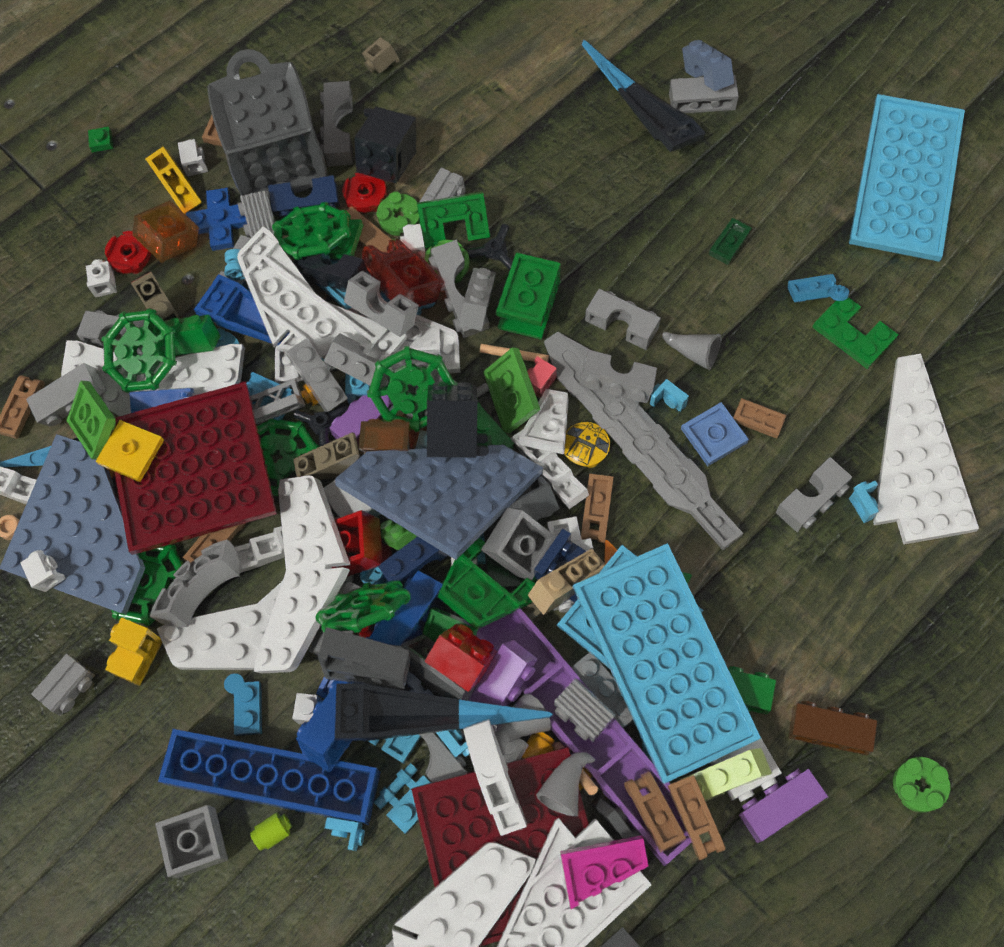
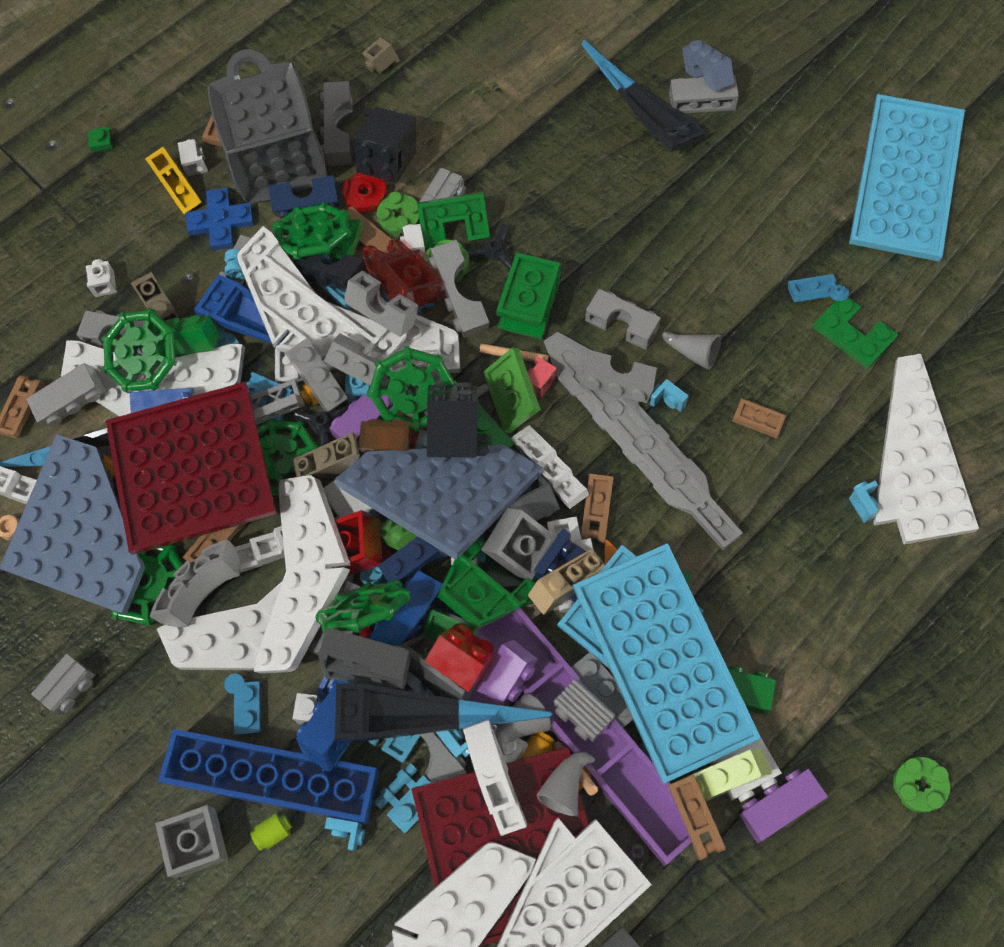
white brick [20,550,66,592] -> none
bright green plate [67,380,116,460] -> none
yellow plate [95,420,164,482] -> none
red plate [105,231,151,274] -> none
yellow brick [105,617,163,686] -> none
clear orange brick [132,201,199,263] -> none
light grey brick [238,190,275,238] -> none
light grey arch [459,268,496,331] -> none
white wing [519,389,569,454] -> none
dark pink wing [560,835,648,909] -> none
yellow dish [564,422,610,468] -> none
dark grey wing [590,797,640,839] -> none
medium nougat plate [624,771,686,853] -> none
medium blue plate [681,402,749,466] -> none
dark green plate [709,217,752,265] -> none
light grey arch [776,457,852,533] -> none
reddish brown brick [788,701,877,756] -> none

